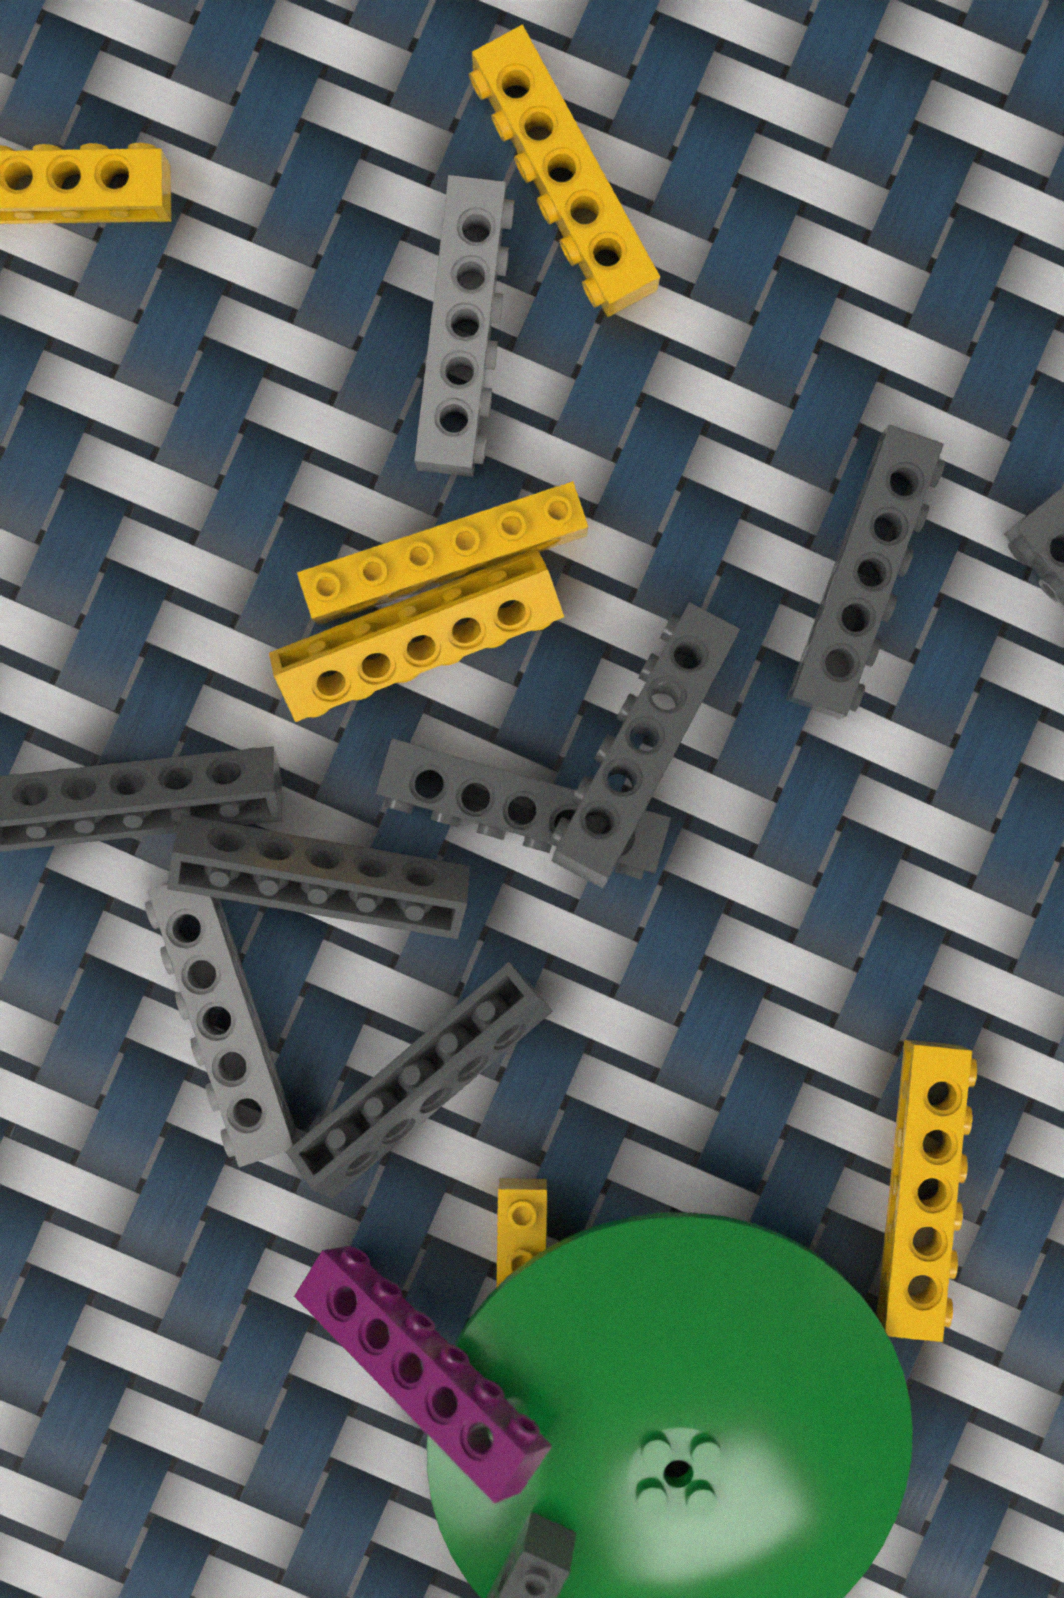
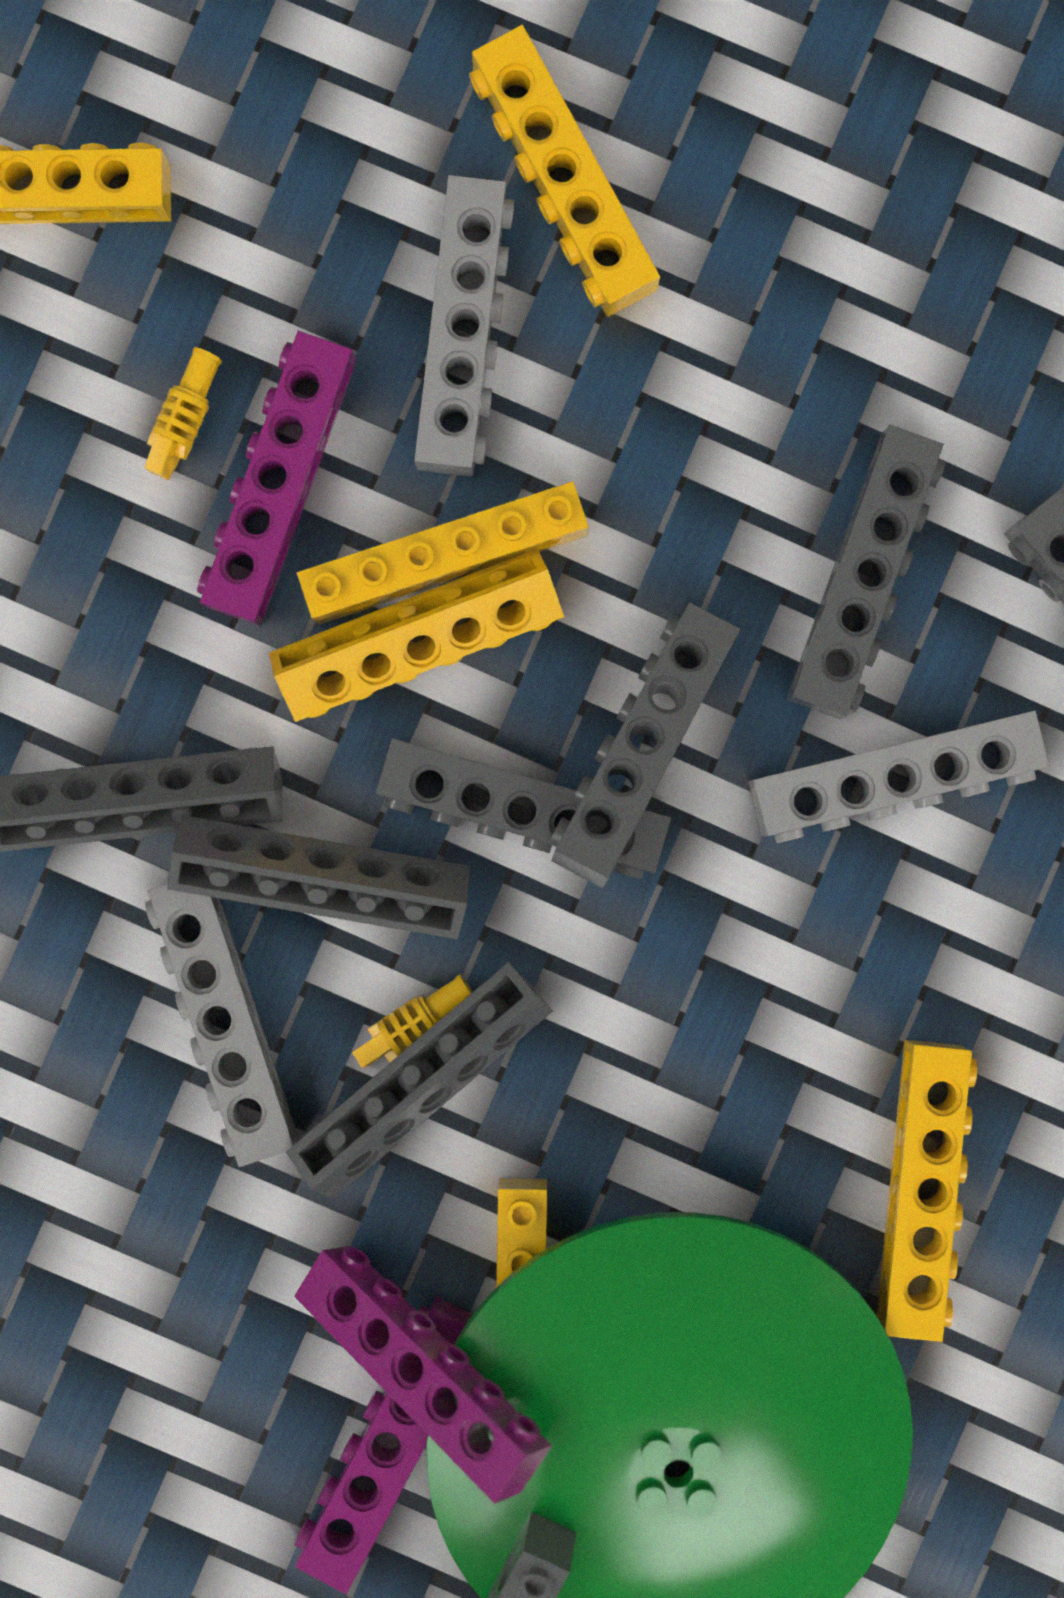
none -> yellow hinge [145,347,222,480]
none -> magenta brick [197,330,357,627]
none -> magenta brick [294,1296,472,1595]
none -> yellow hinge [352,974,473,1068]
none -> light grey brick [748,711,1050,843]

